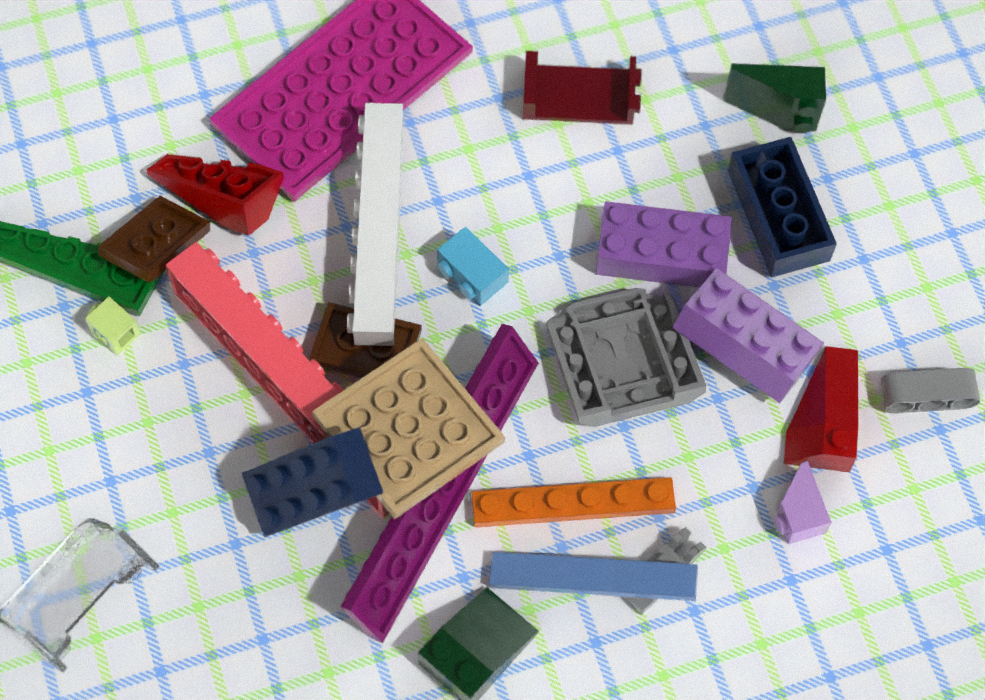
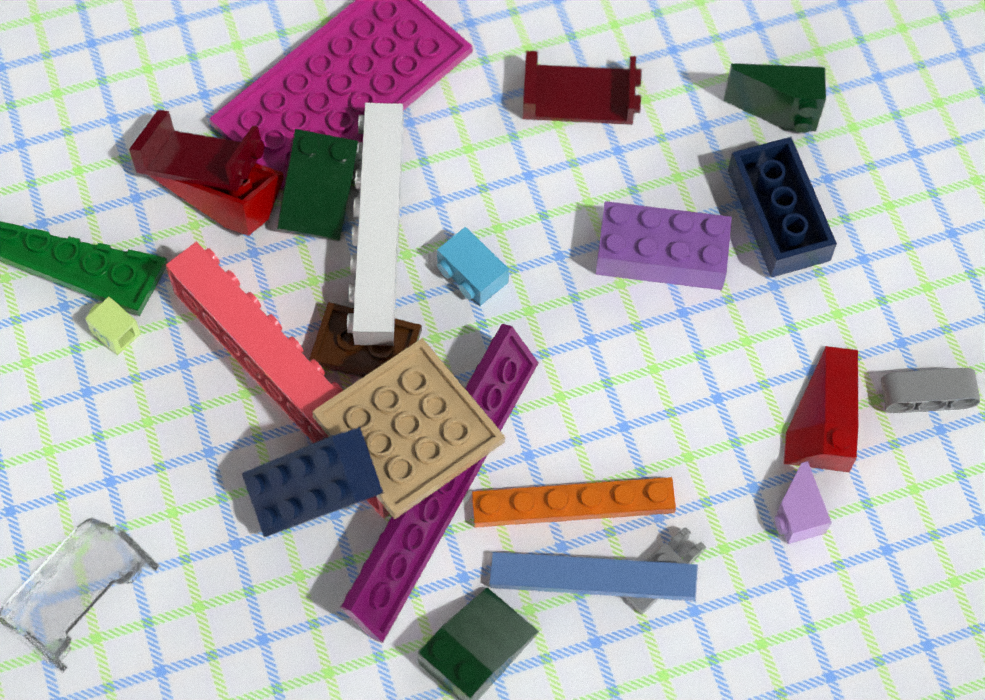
reddish brown plate [98,196,210,283] -> none
light grey wedge [547,288,706,427] -> none
medium lavender brick [672,268,824,403] -> none
none -> dark red panel [129,109,264,191]
none -> dark green slope [277,129,358,241]

